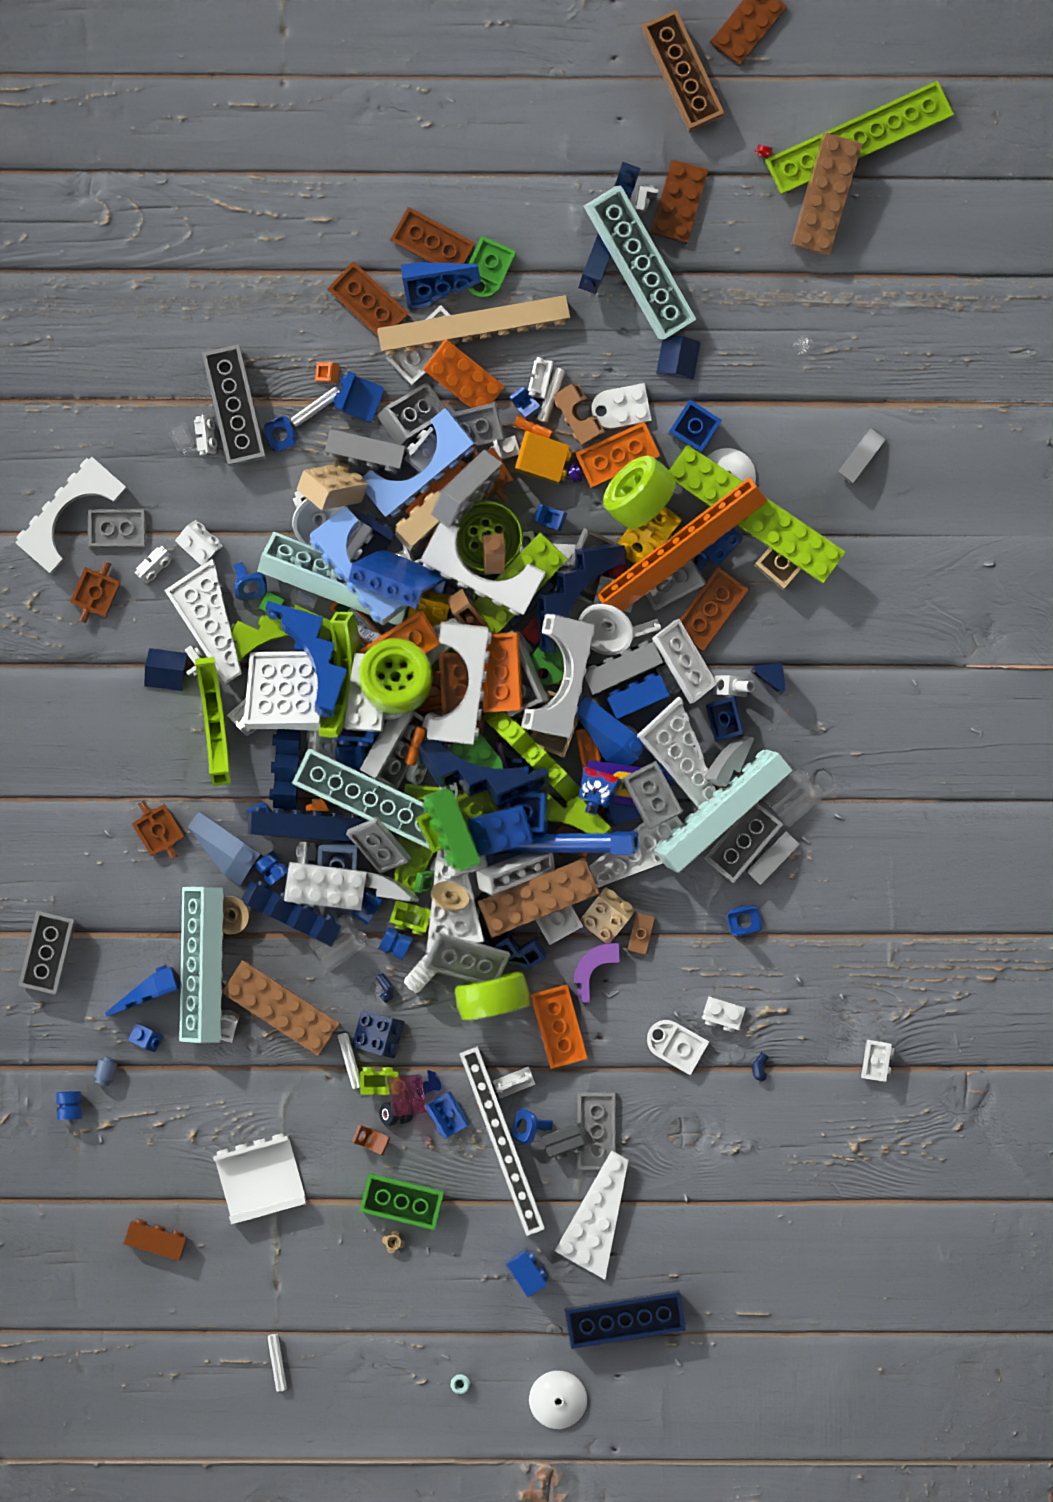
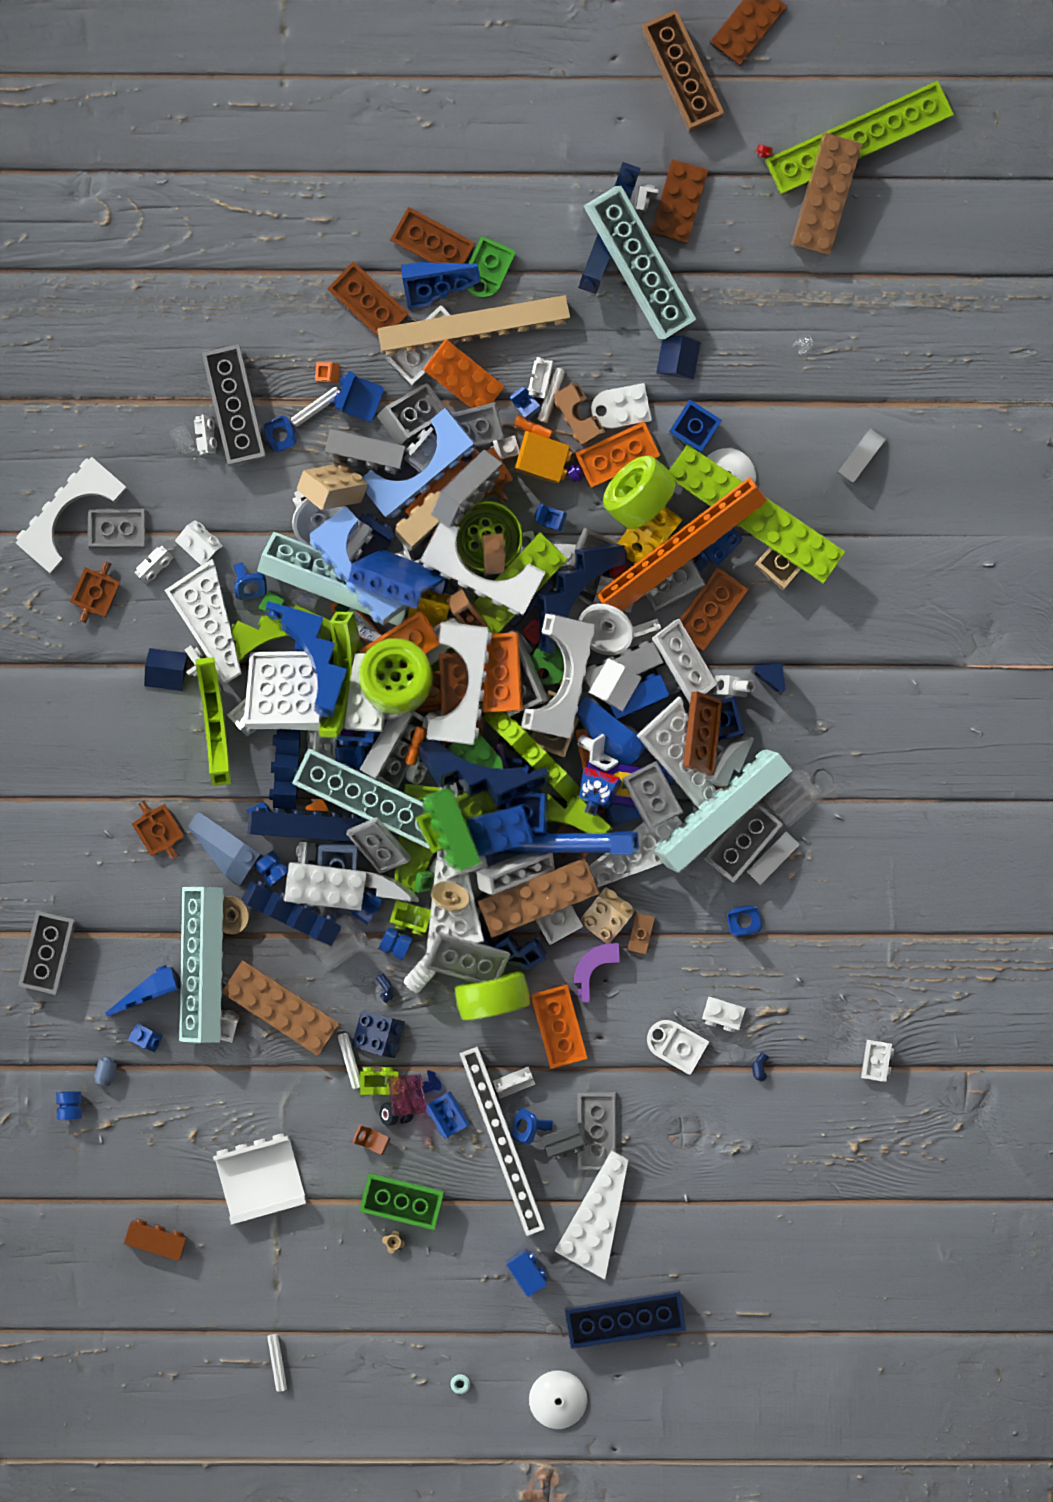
none -> white bracket [578,734,618,771]
none -> white slope [589,659,641,711]
none -> dark orange plate [683,691,722,776]

